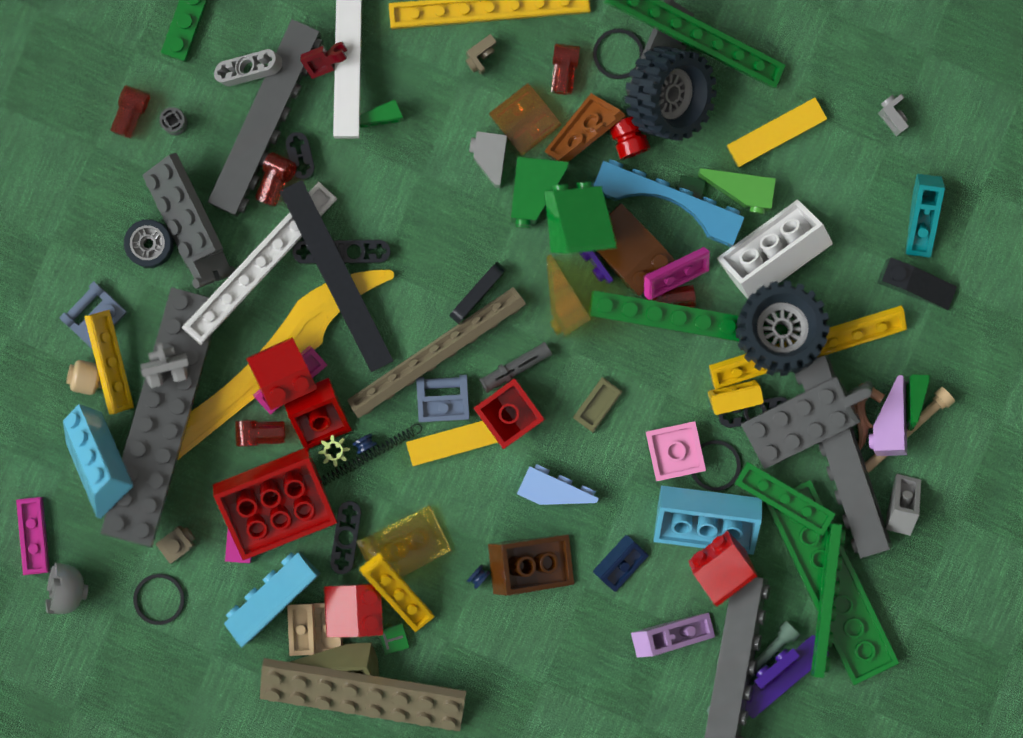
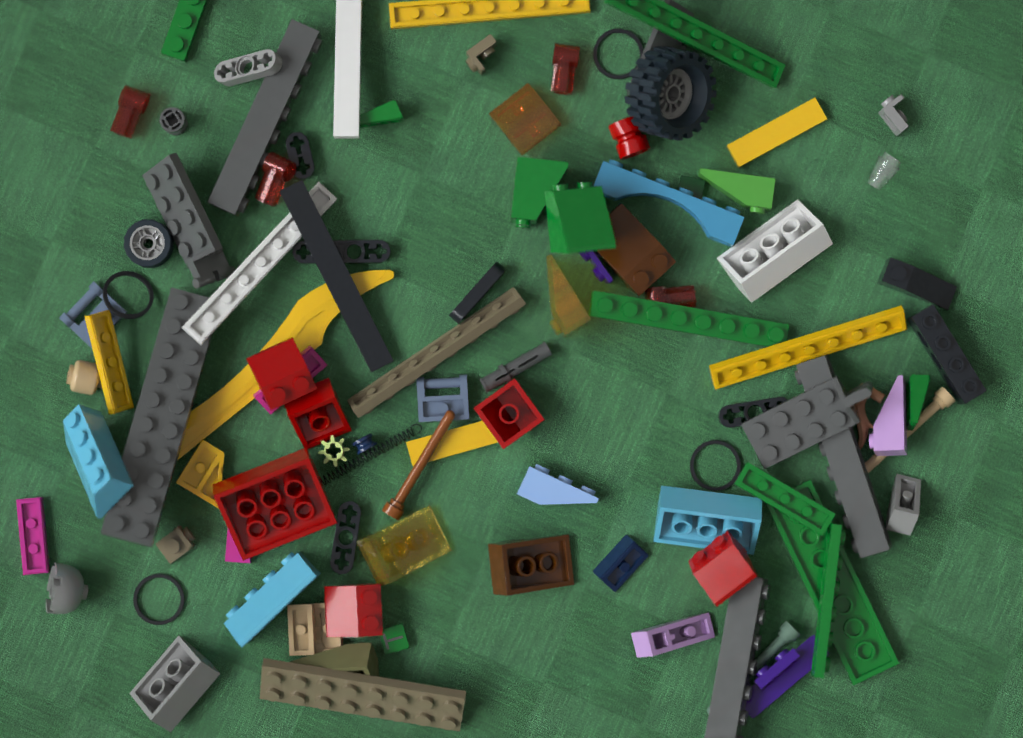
light grey hips [140,343,189,388] -> none
clear red piece [235,420,286,447] -> none
dark red plate [300,42,347,79] -> none
yellow tile [359,553,435,633] -> none
dark blue bush [467,564,491,589] -> none
light grey slope [469,131,507,188] -> none
dark orange wing [544,93,626,162] -> none
olive tile [573,377,622,433] -> none
dark pink tile [644,247,710,300] -> none
bright pink plate [646,421,706,481] -> none
yellow slope [707,379,764,415] -> none
black wheel [736,281,830,376] -> none
teal slope [905,174,945,257] -> none
none -> black piece [103,271,154,319]
none -> light grey slope [129,636,220,732]
none -> yellow wing [176,439,224,508]
none -> dark orange piece [382,410,455,520]
none -> clear cone [867,152,901,191]
none -> black brick [907,304,987,405]

